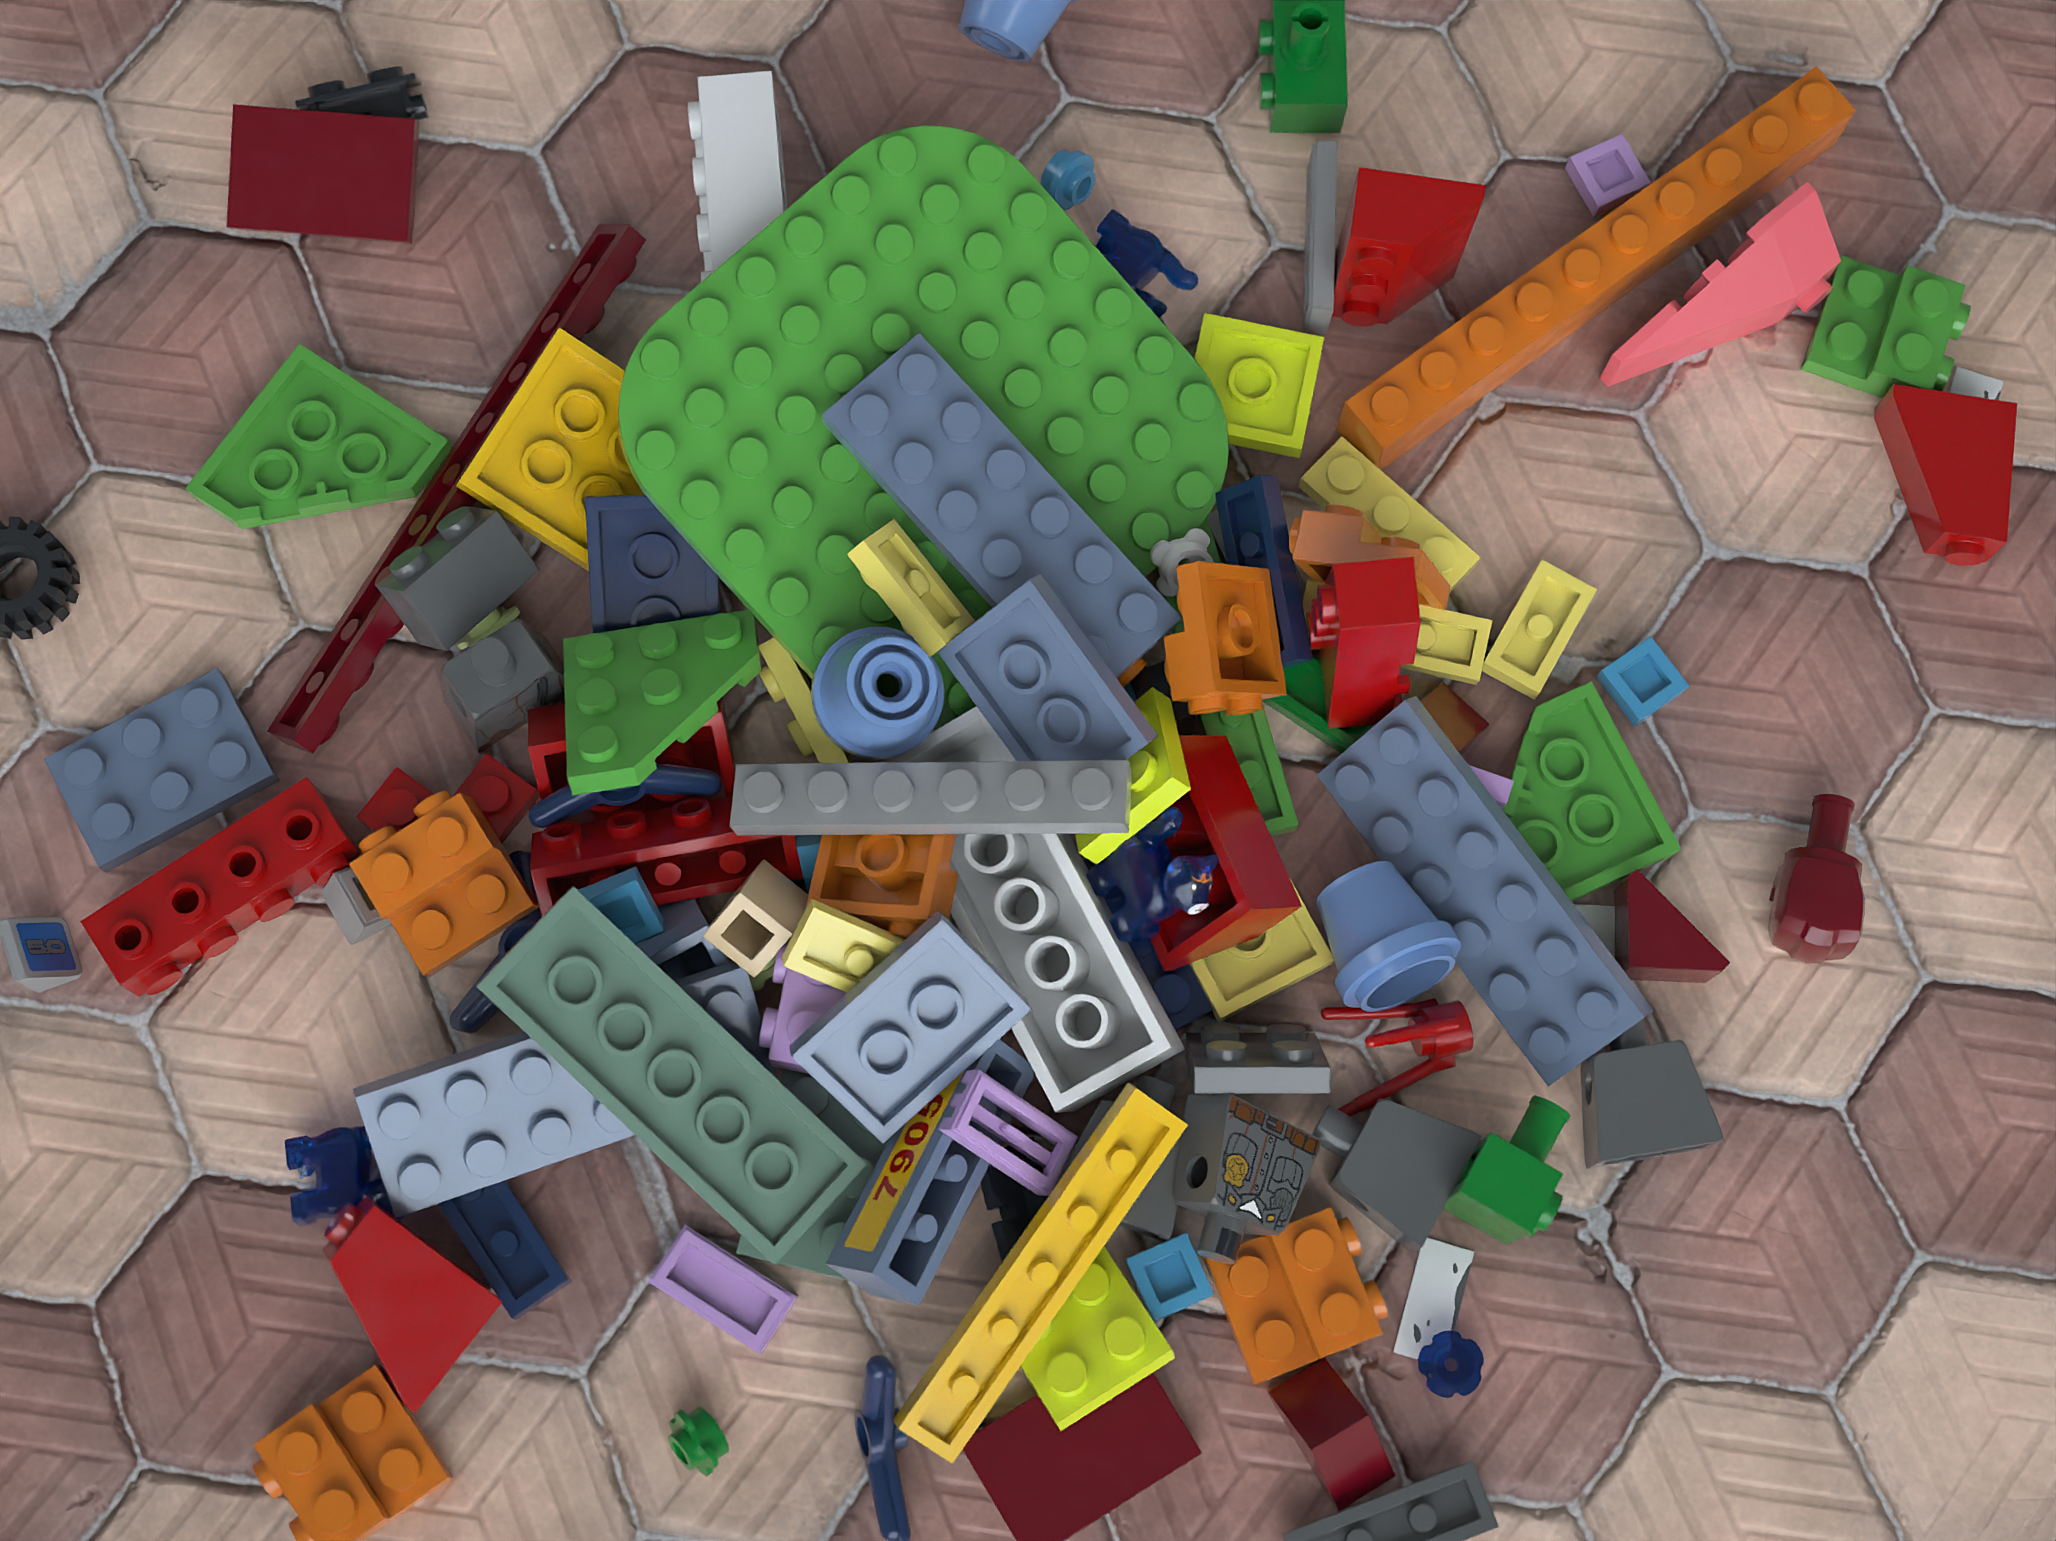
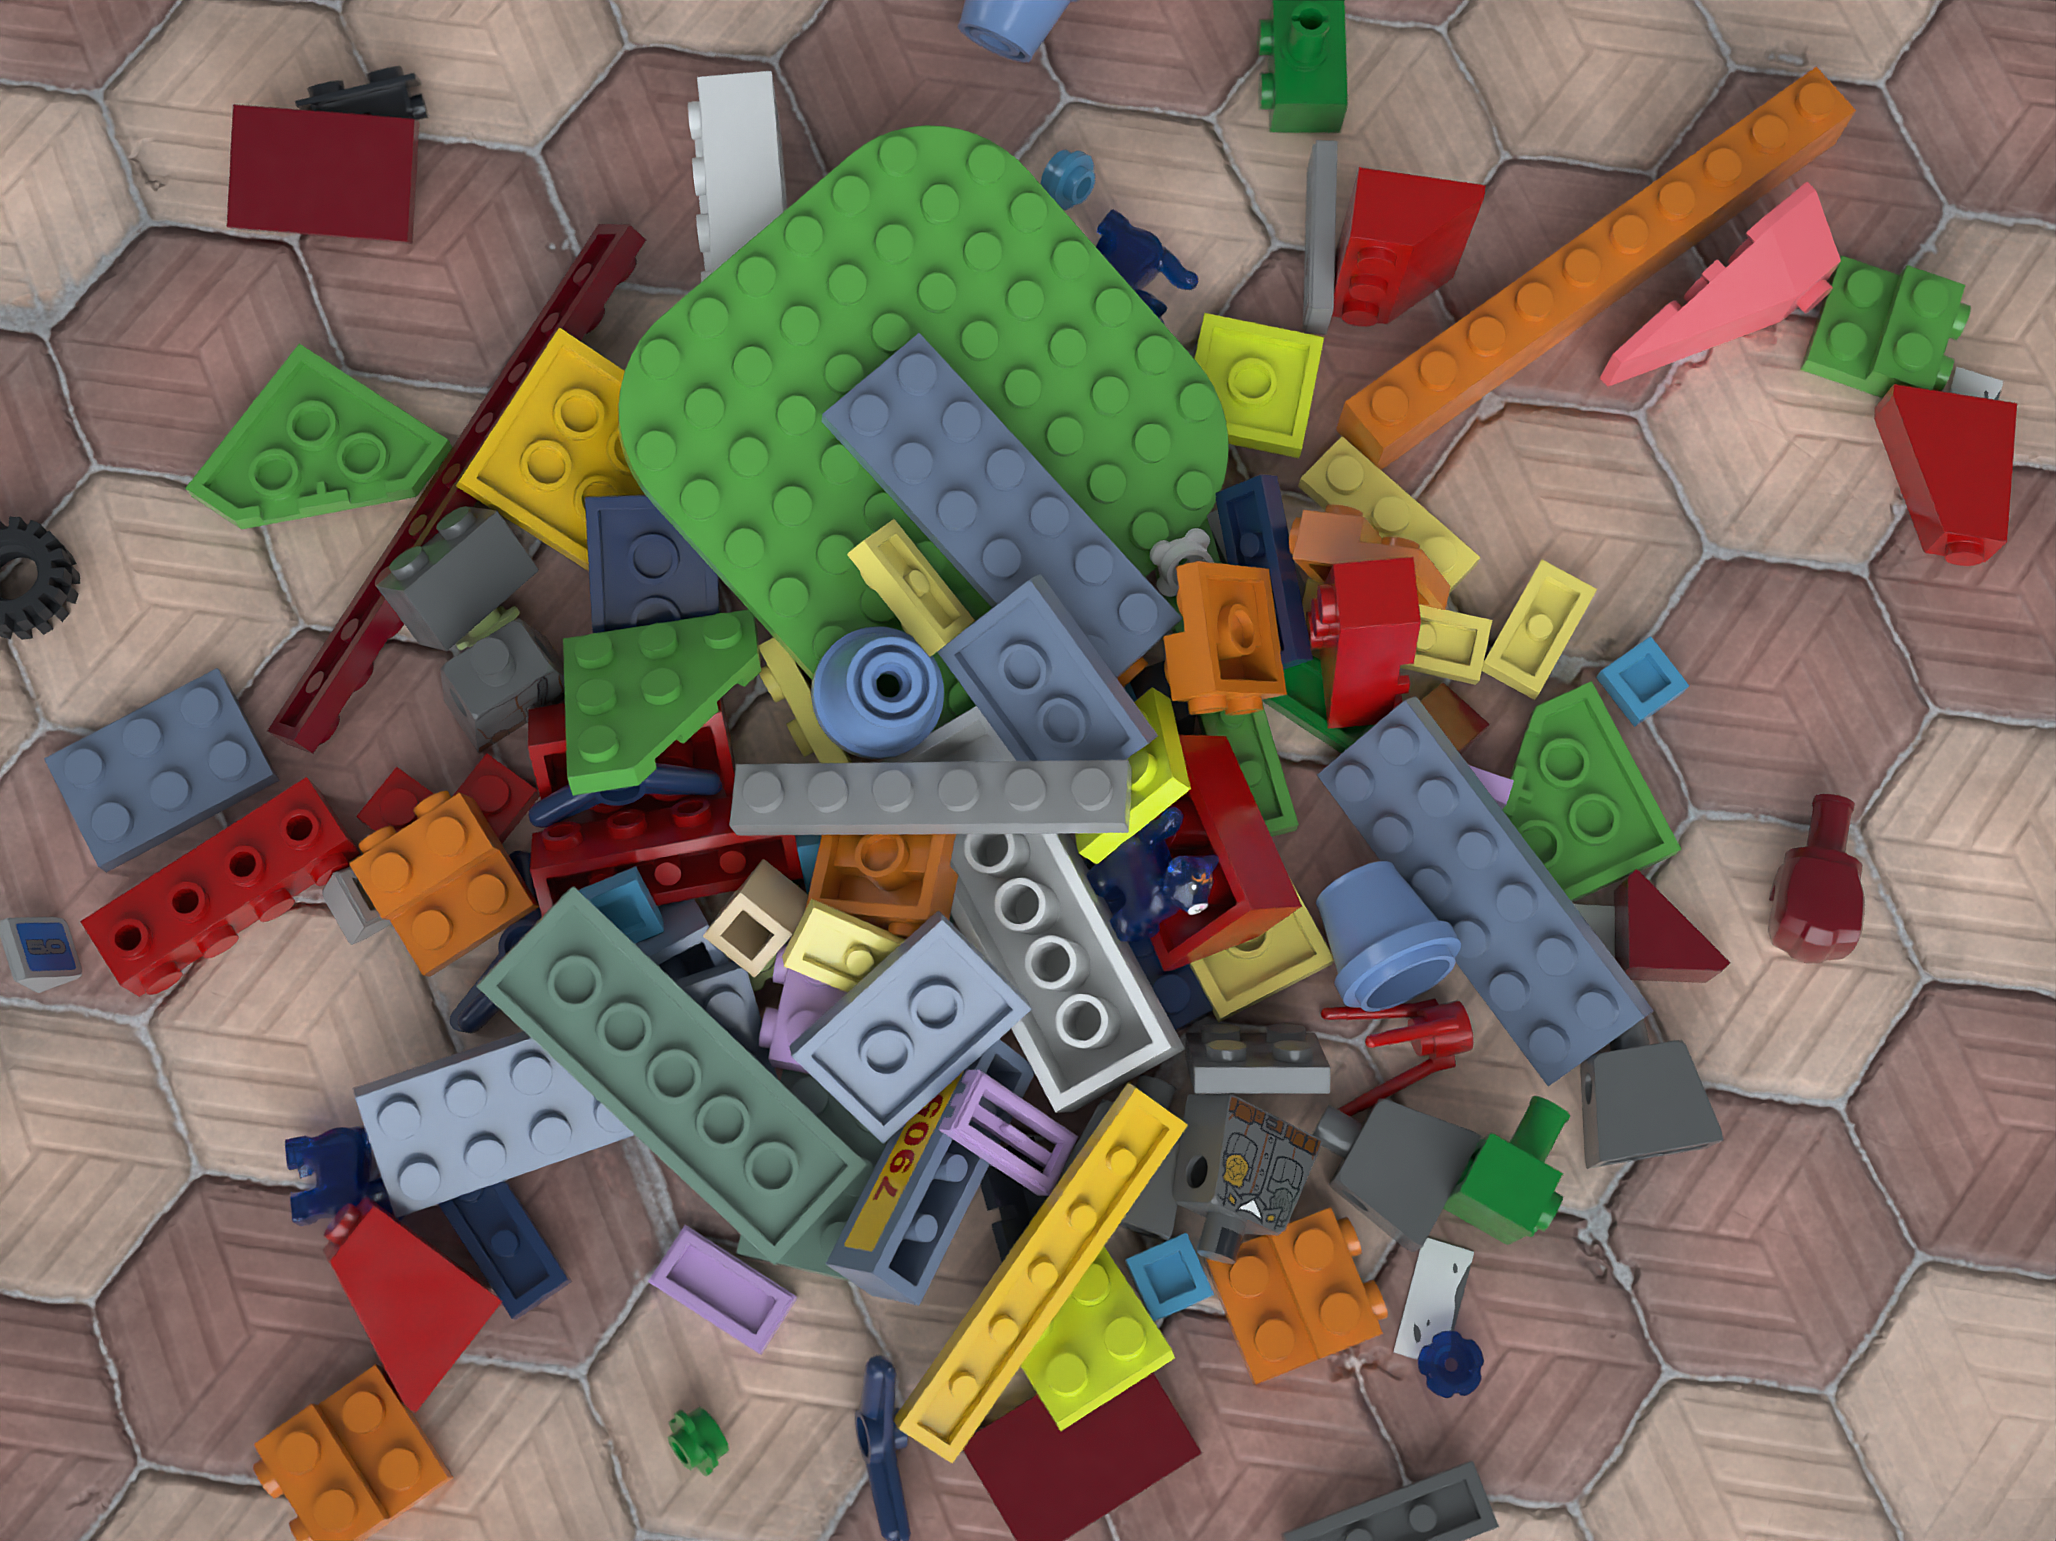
dark red slope [1267,1358,1396,1511] -> none
lavender plate [1565,134,1651,218] -> none

